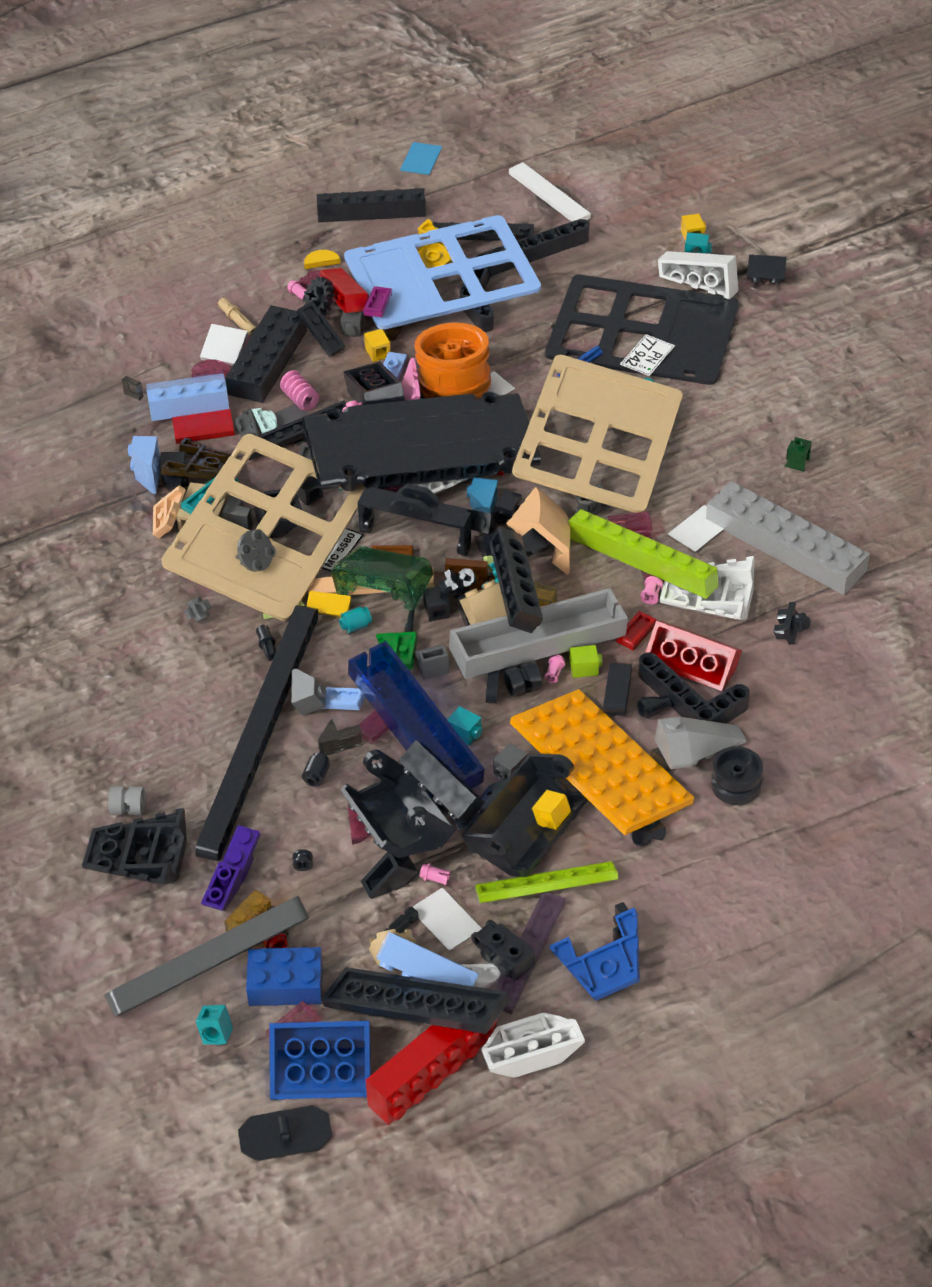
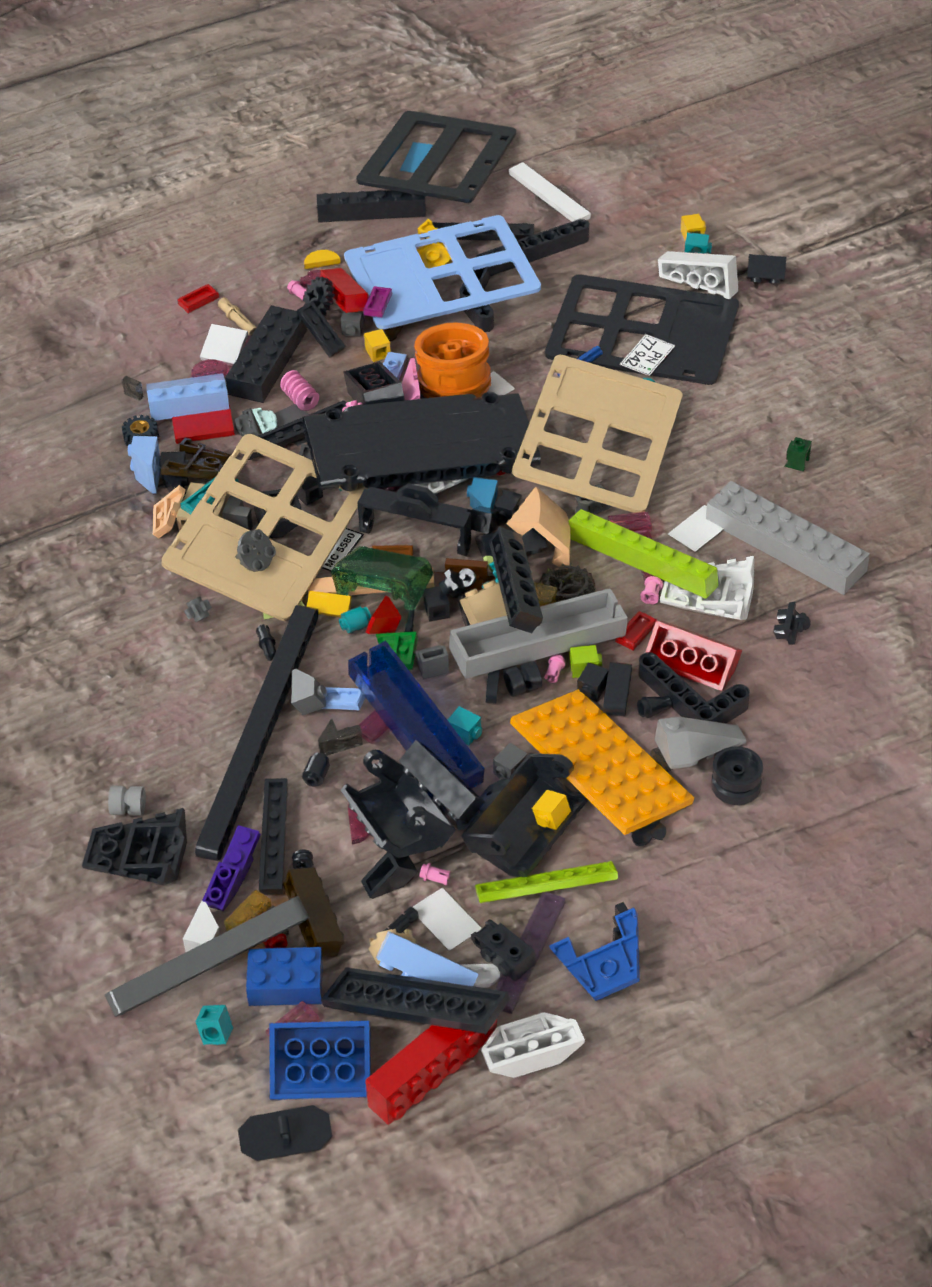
none -> black wheel [122,415,159,446]
none -> red tile [177,284,219,313]
none -> white slope [183,901,220,952]
none -> black plate [259,778,288,895]
none -> dark brown brick [283,868,344,957]
none -> black door [356,111,516,203]
none -> red slope [365,595,402,634]
none -> clear smoke gear [539,563,596,605]
none -> black brick [577,662,608,702]

